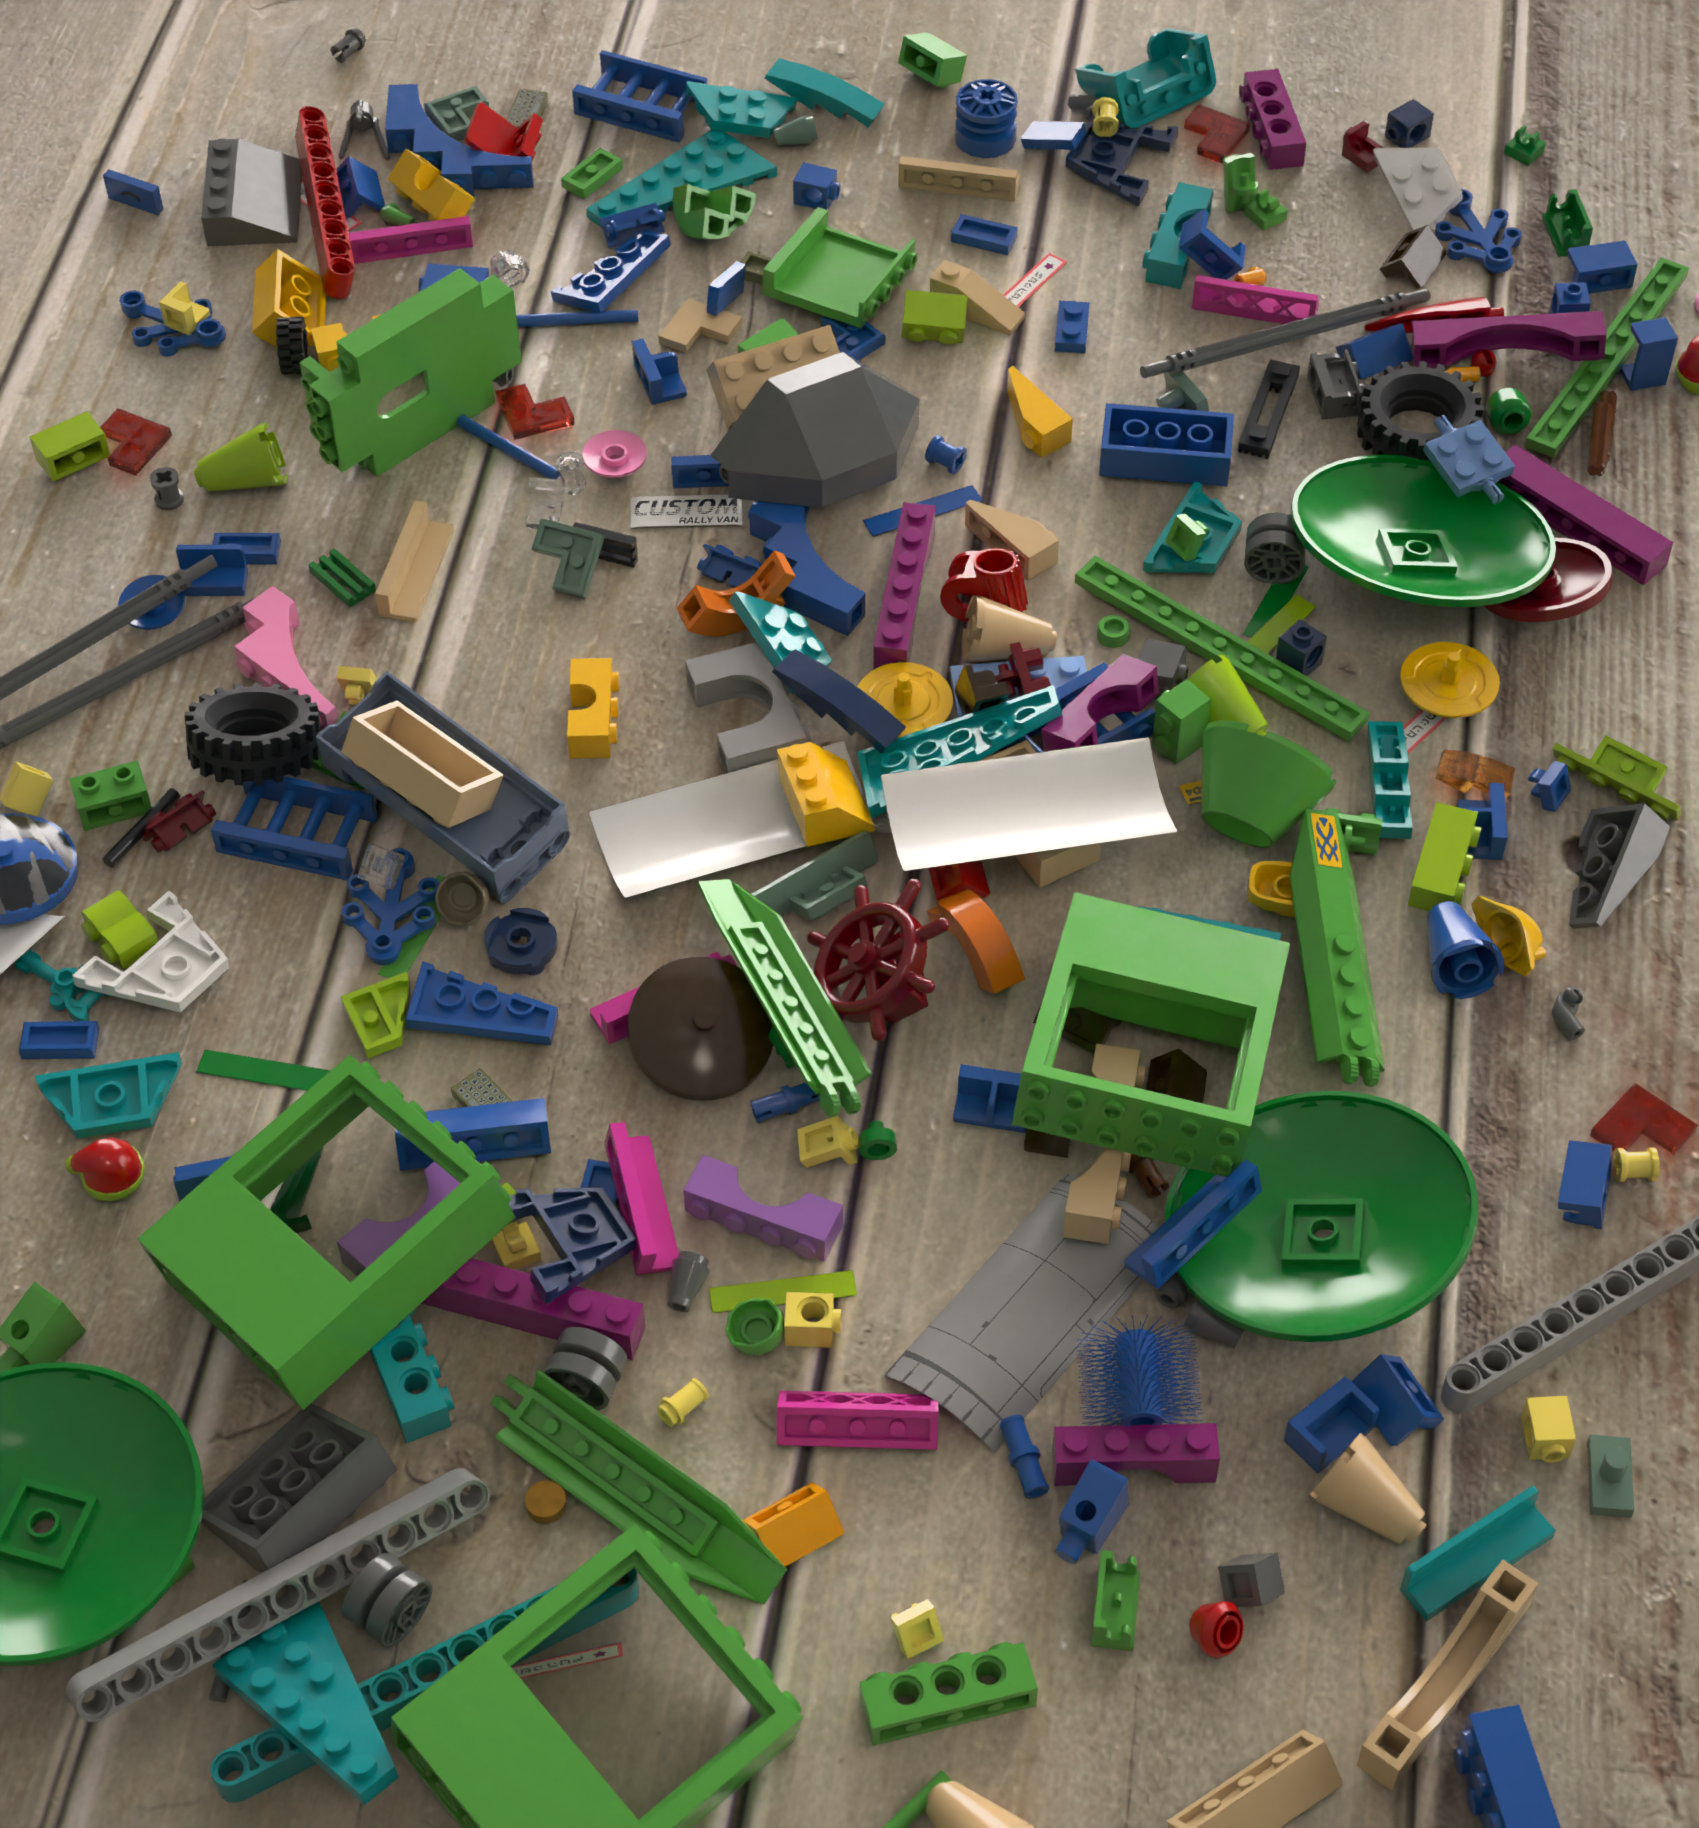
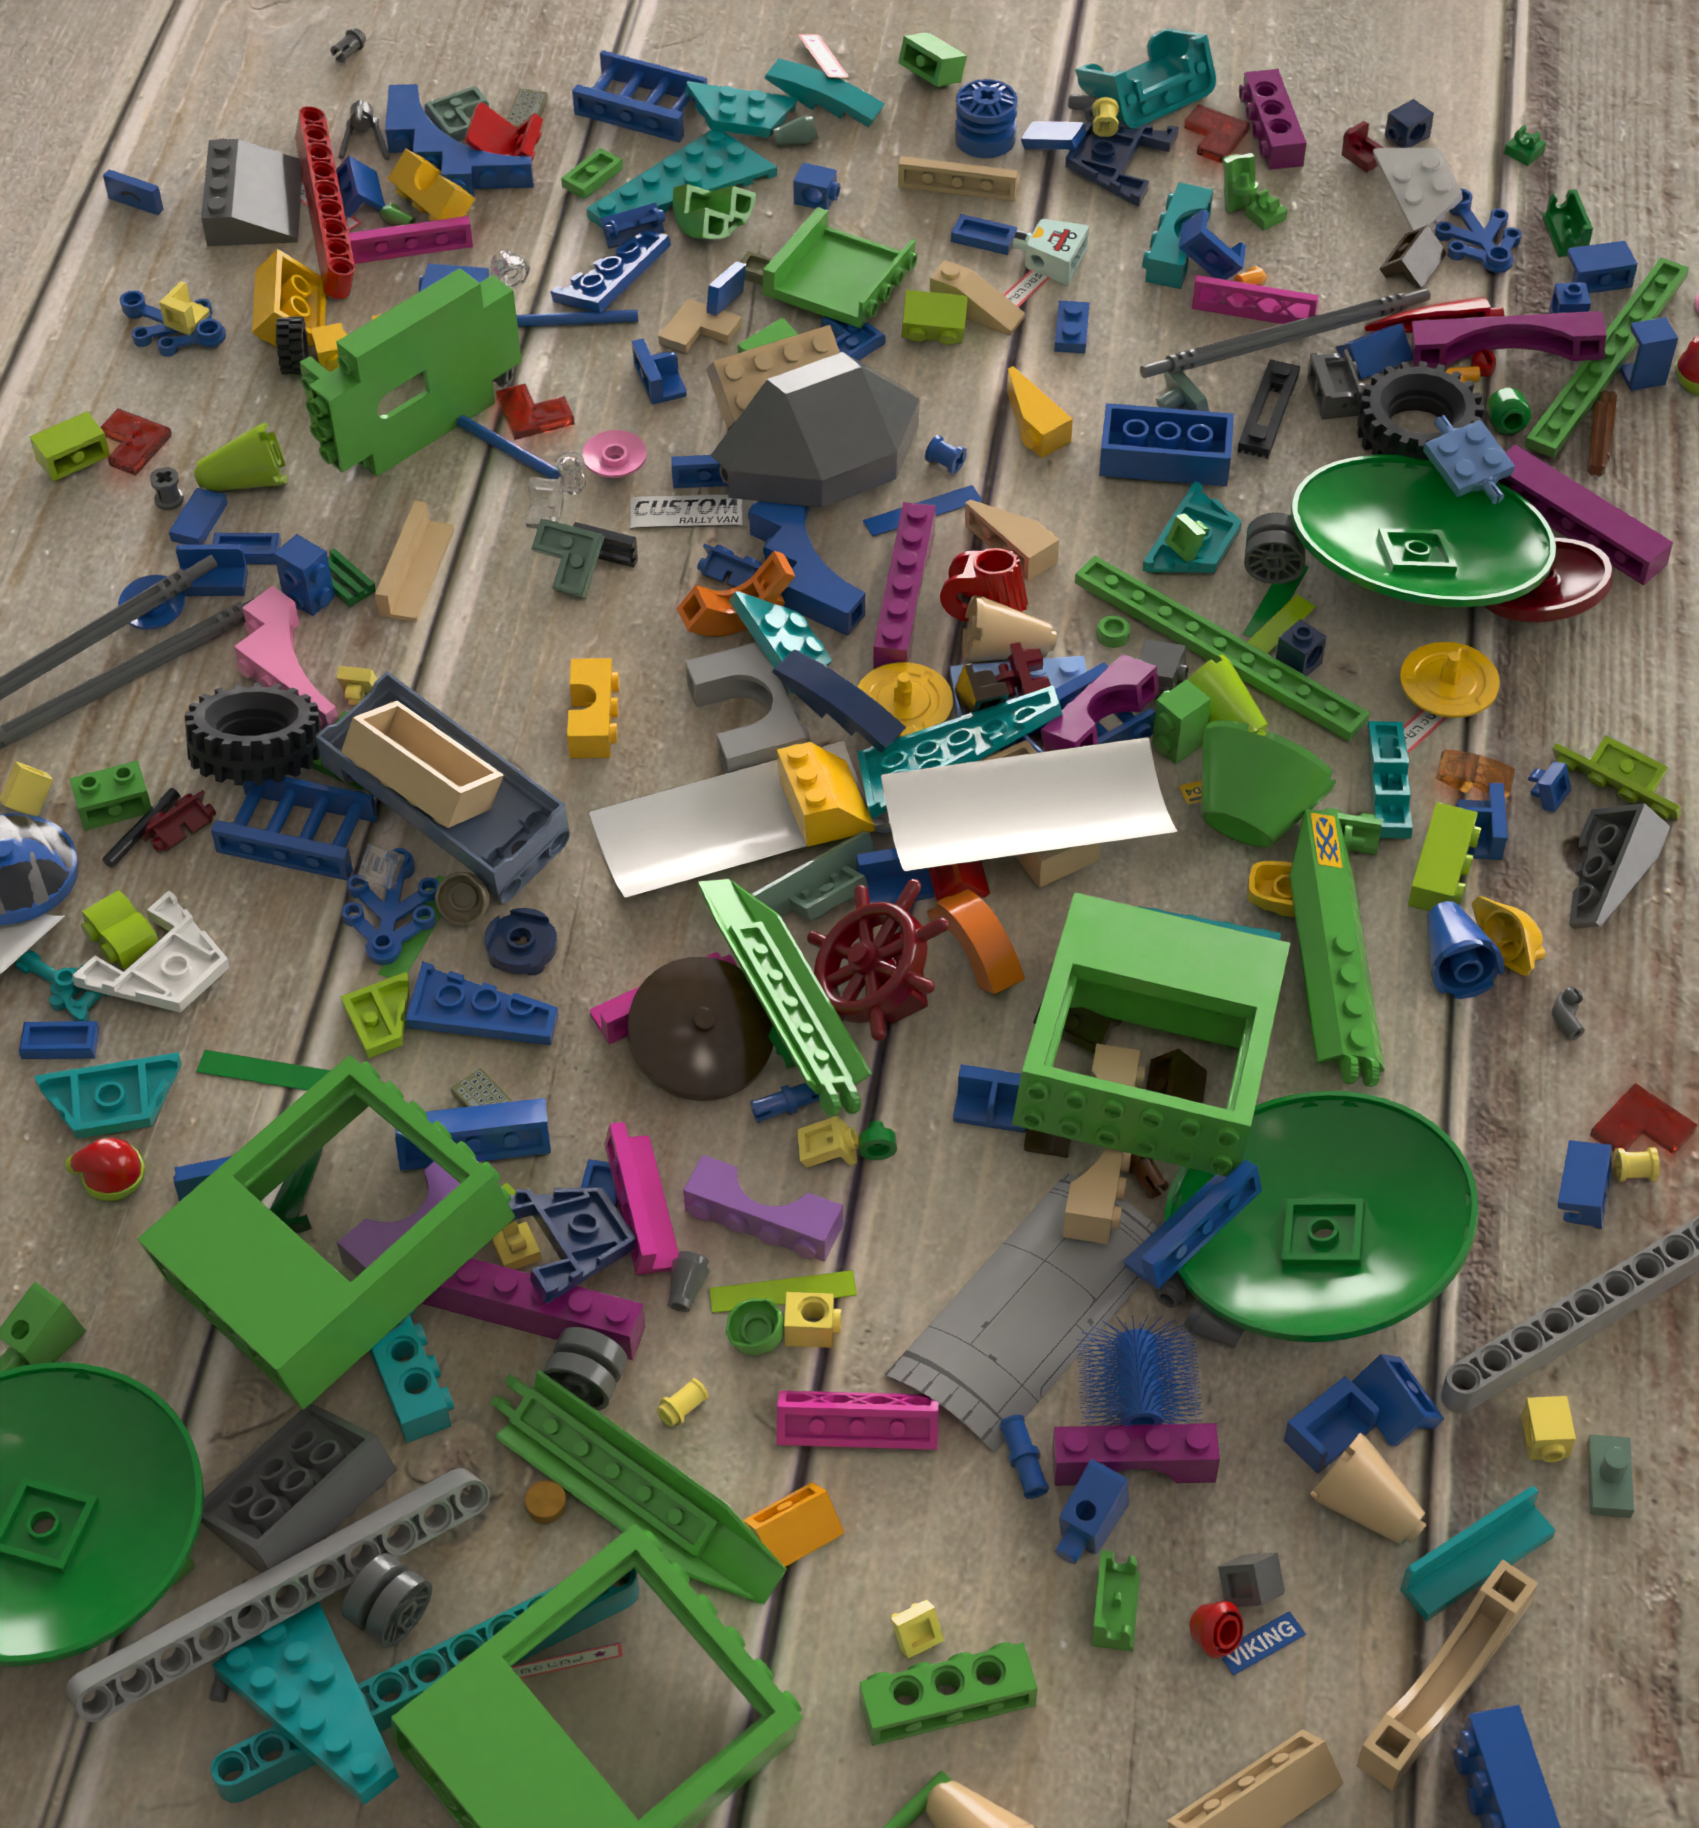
none -> blue tile [169,488,228,545]
none -> blue brick [274,534,335,616]
none -> sticker [798,34,849,77]
none -> blue panel [856,848,934,904]
none -> light aqua torso [1013,219,1089,285]
none -> blue sticker [1222,1611,1306,1676]

